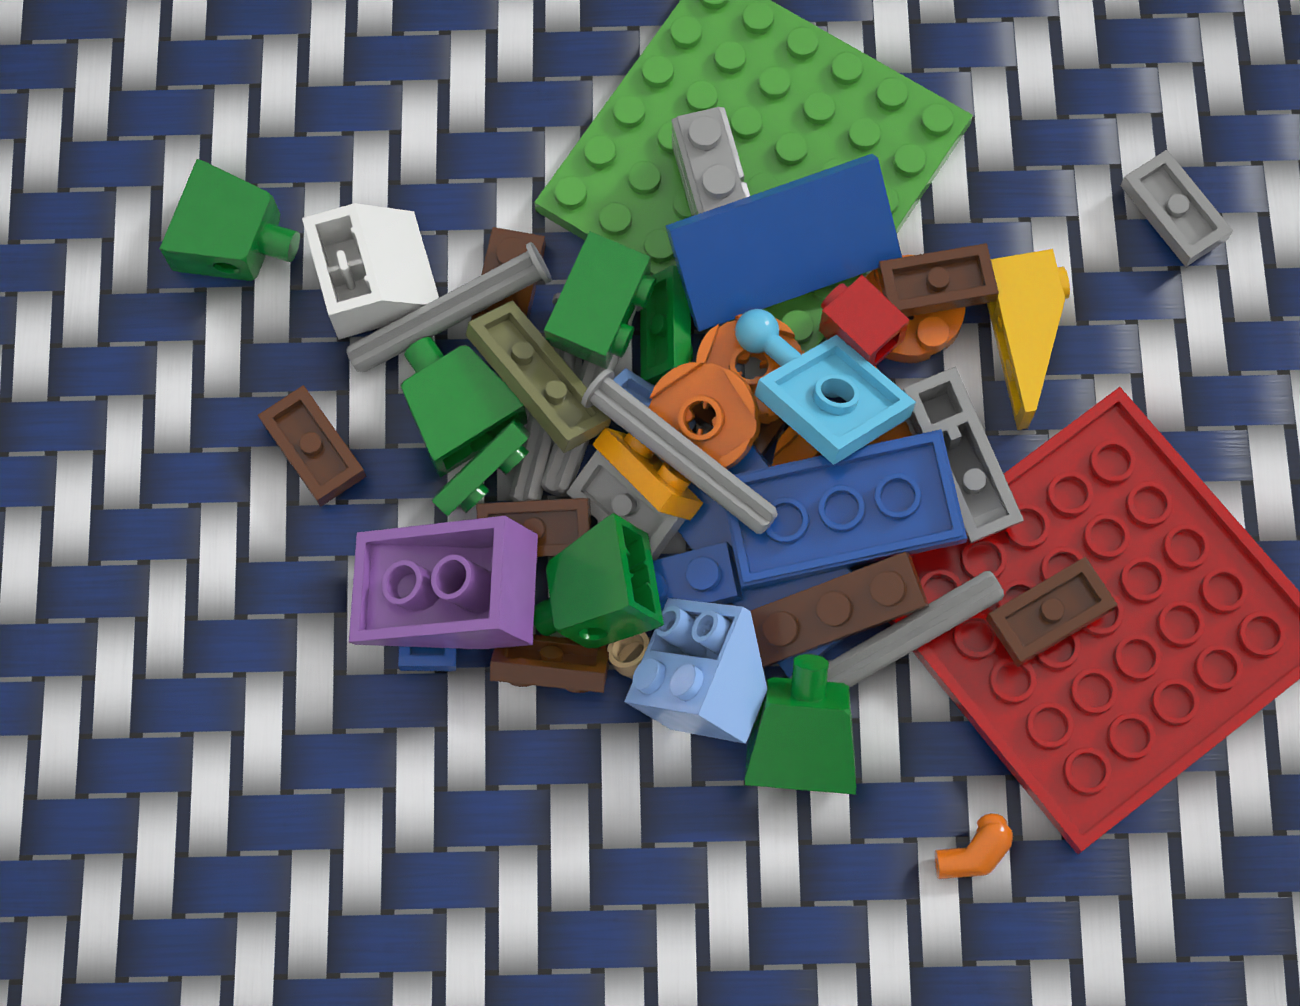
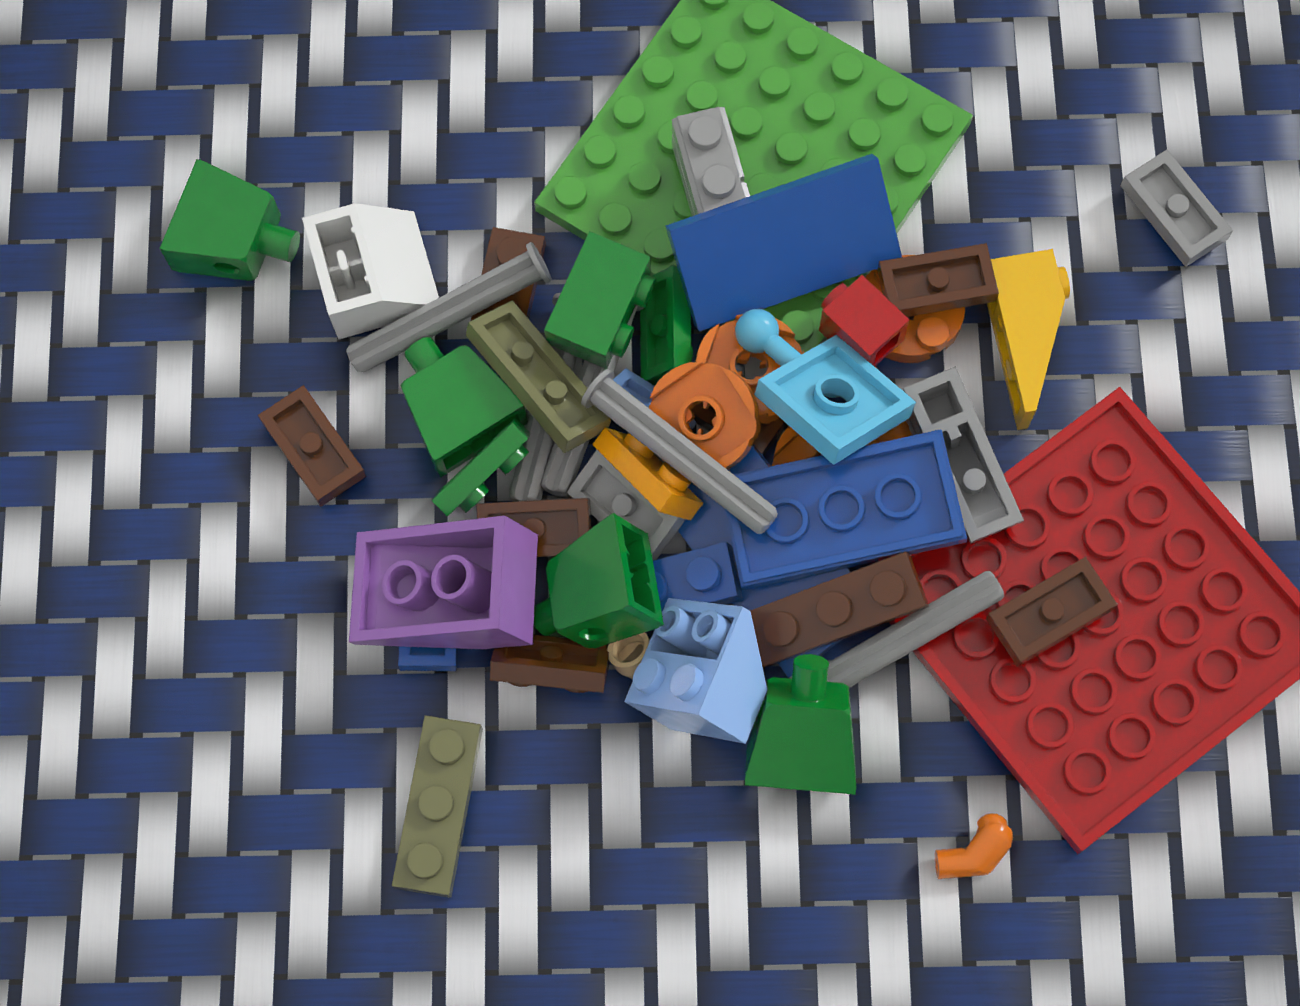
none -> olive plate [392,716,483,898]

